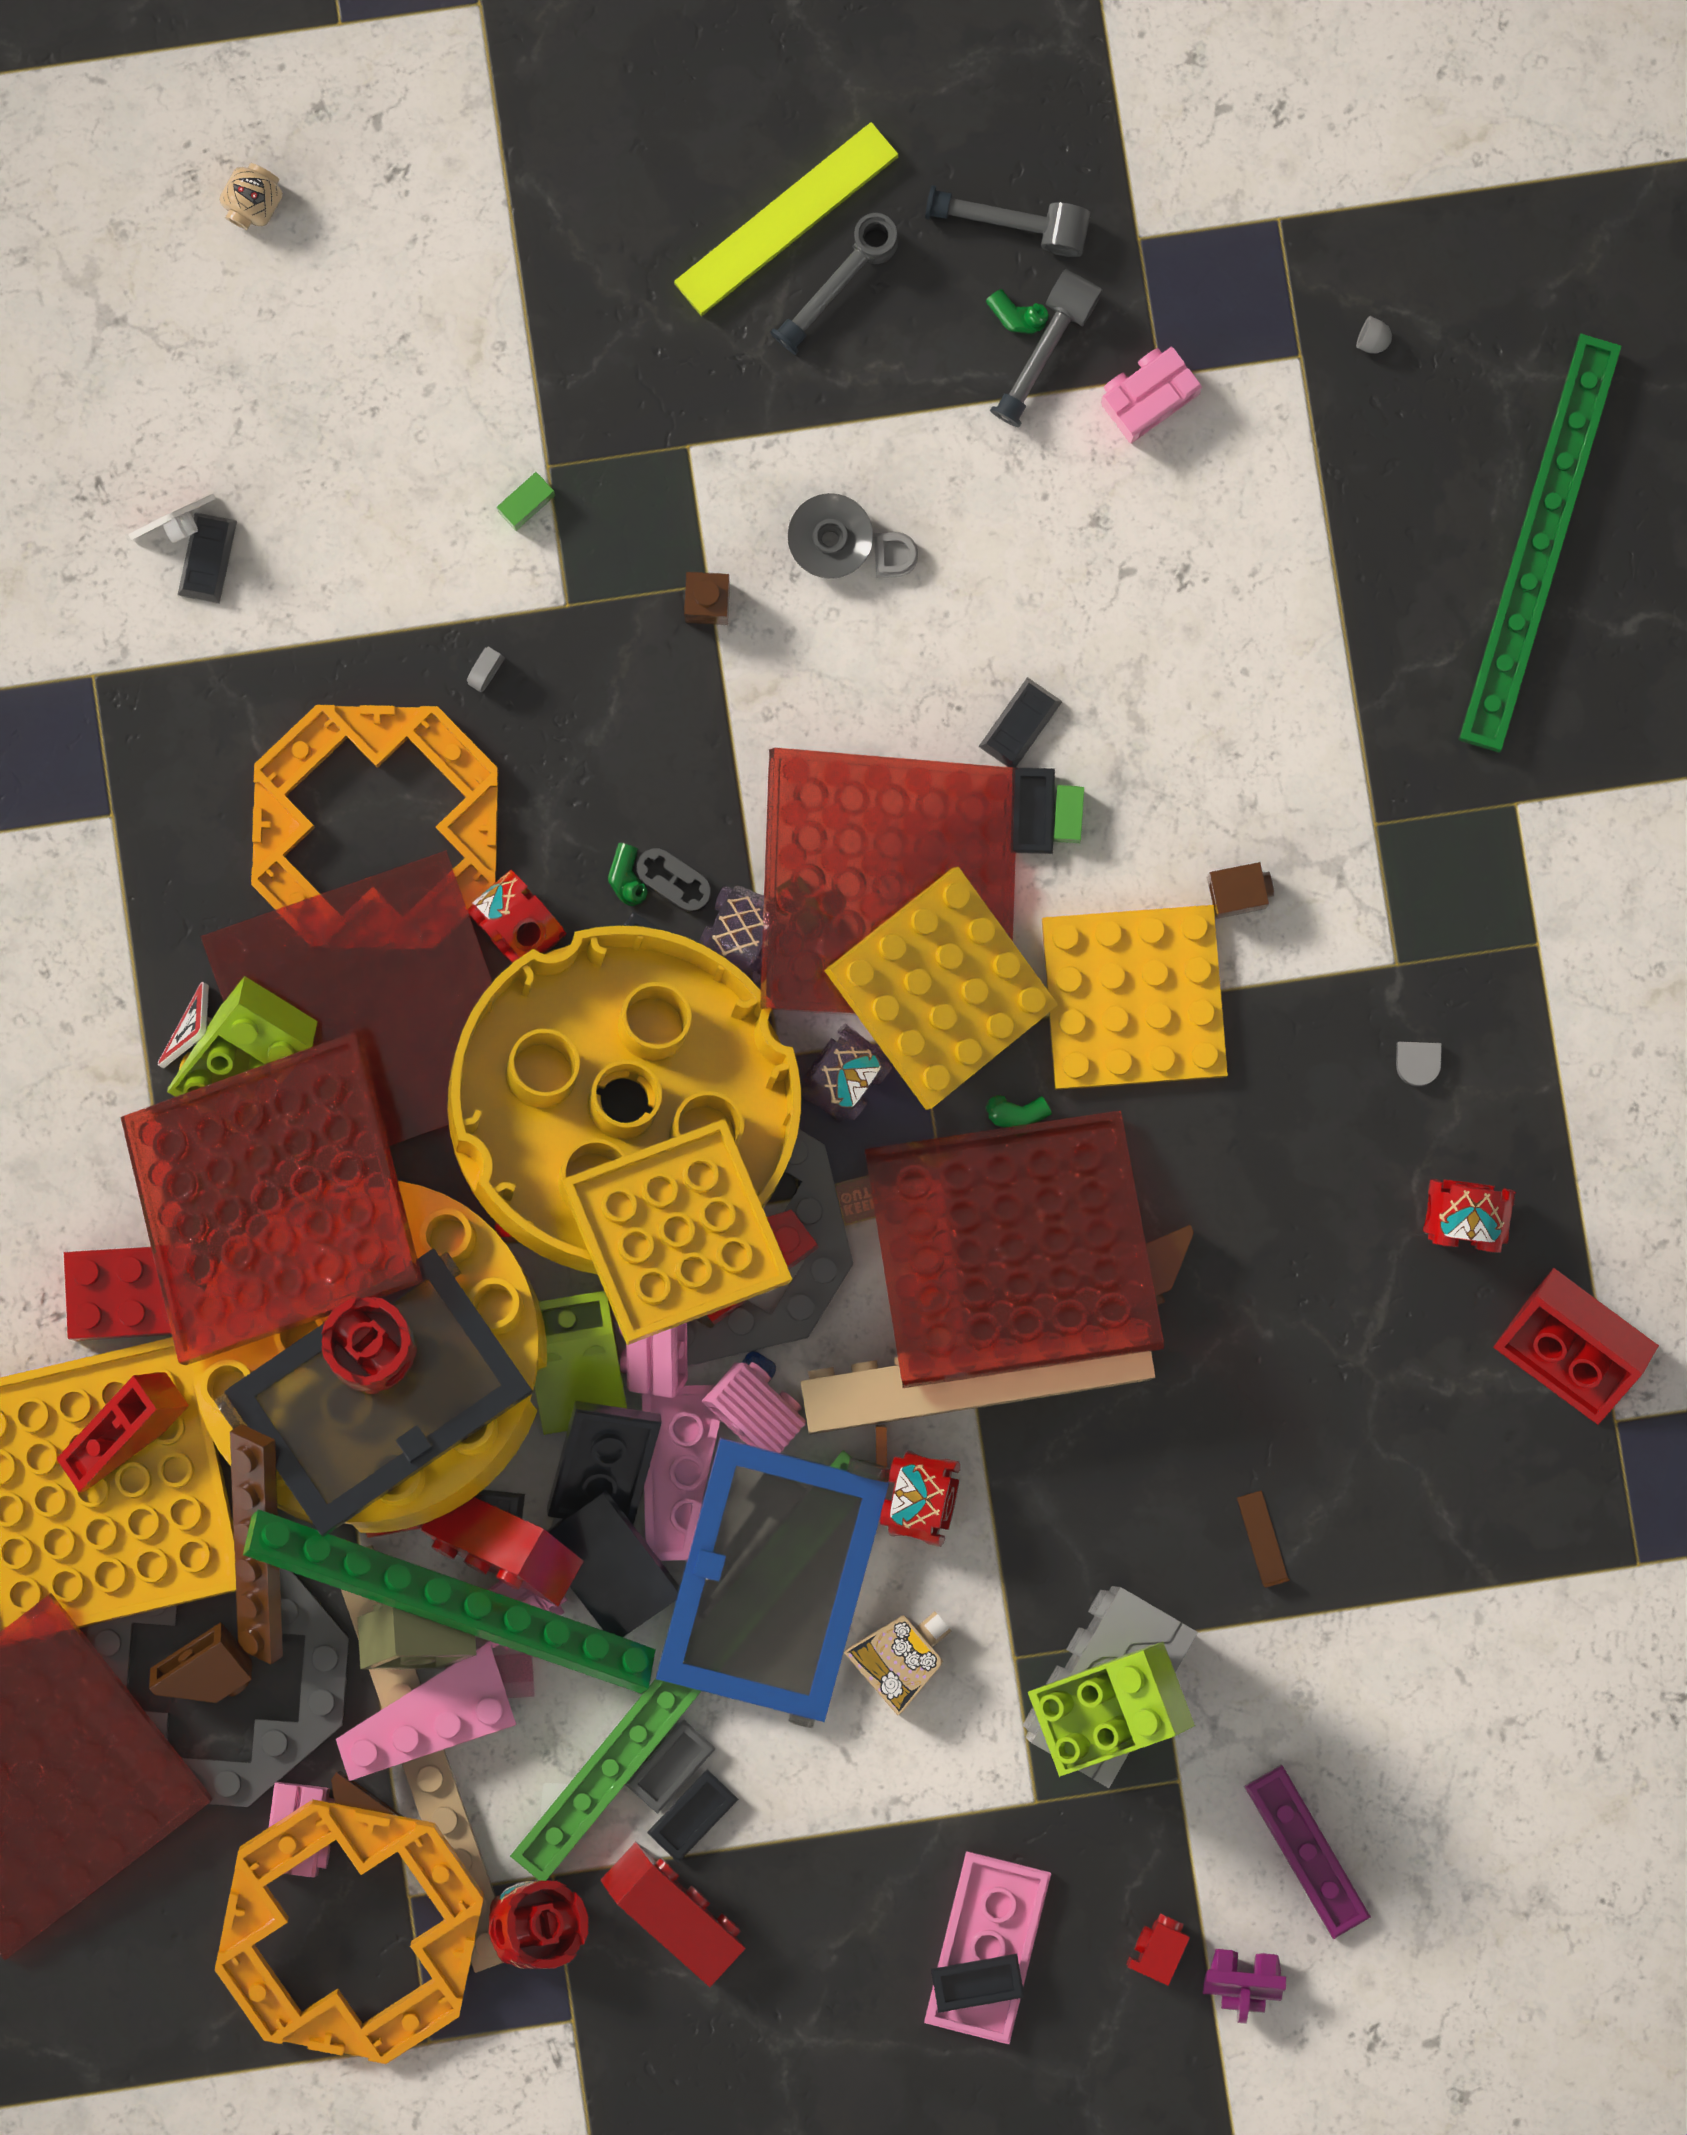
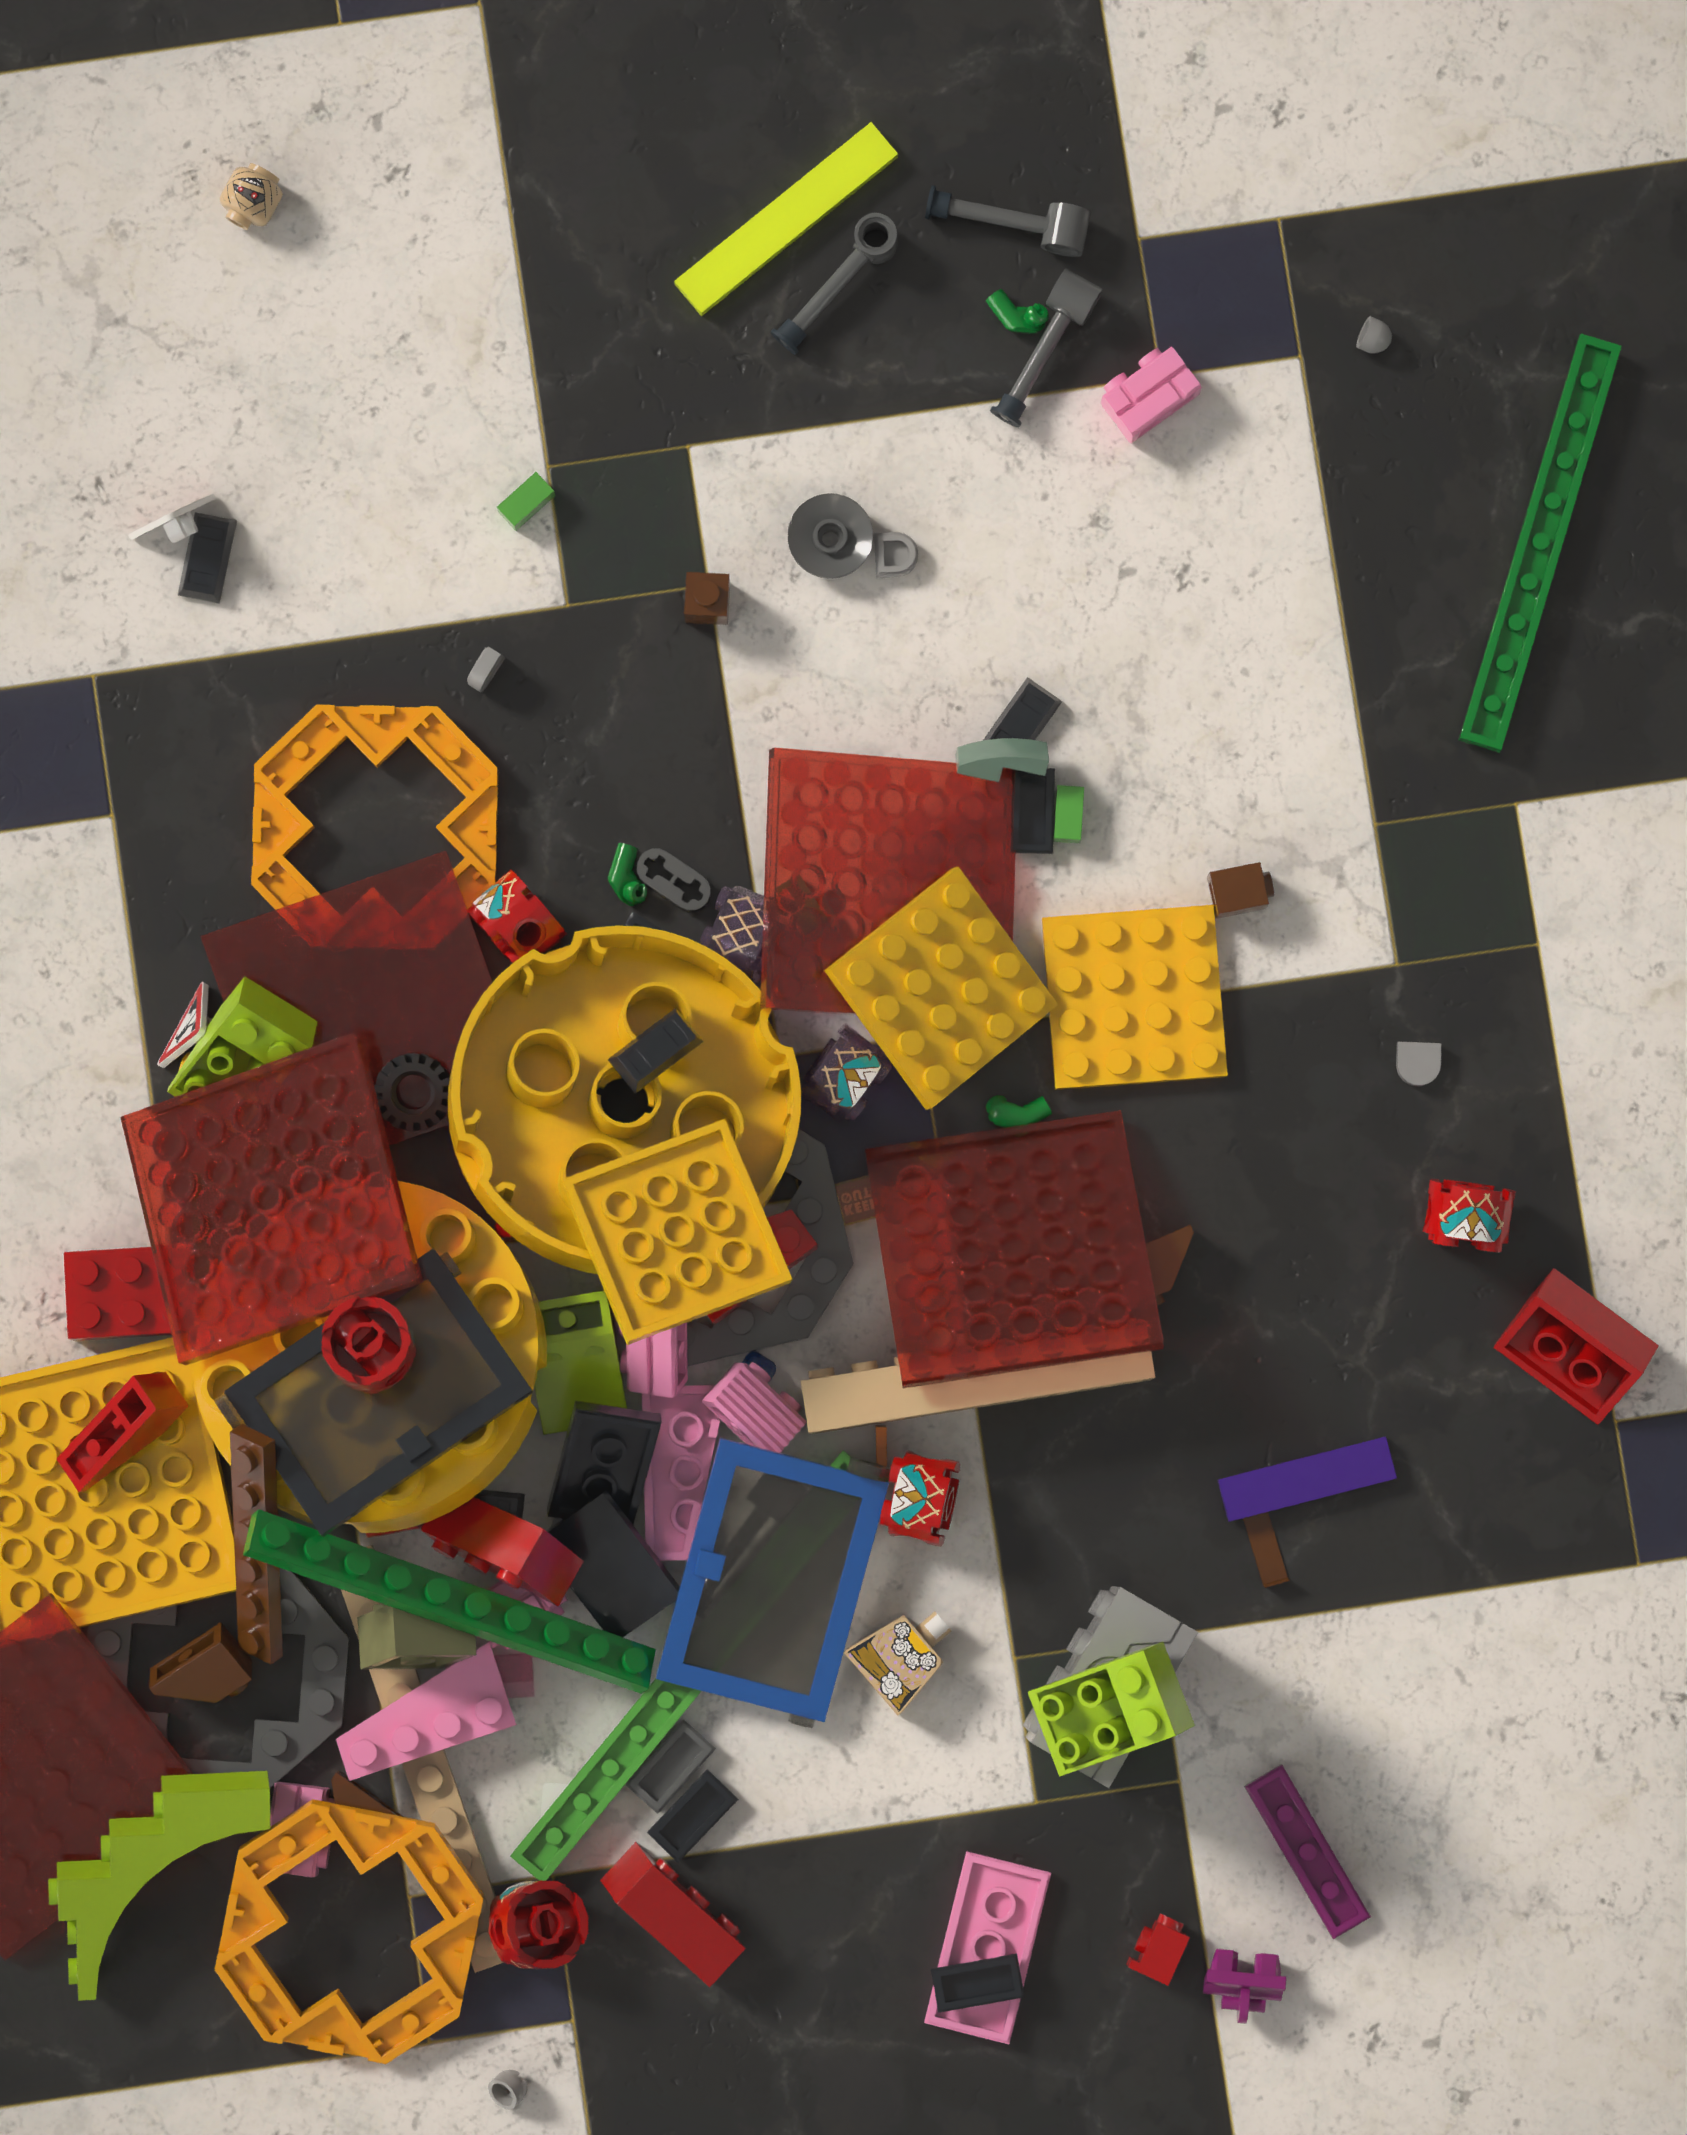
none -> lime arch [48,1771,270,2001]
none -> black tyre [374,1053,450,1132]
none -> light grey hinge [488,2070,527,2109]
none -> black tile [608,1008,703,1094]
none -> sand green slope [955,738,1049,782]
none -> dark purple tile [1217,1436,1397,1522]

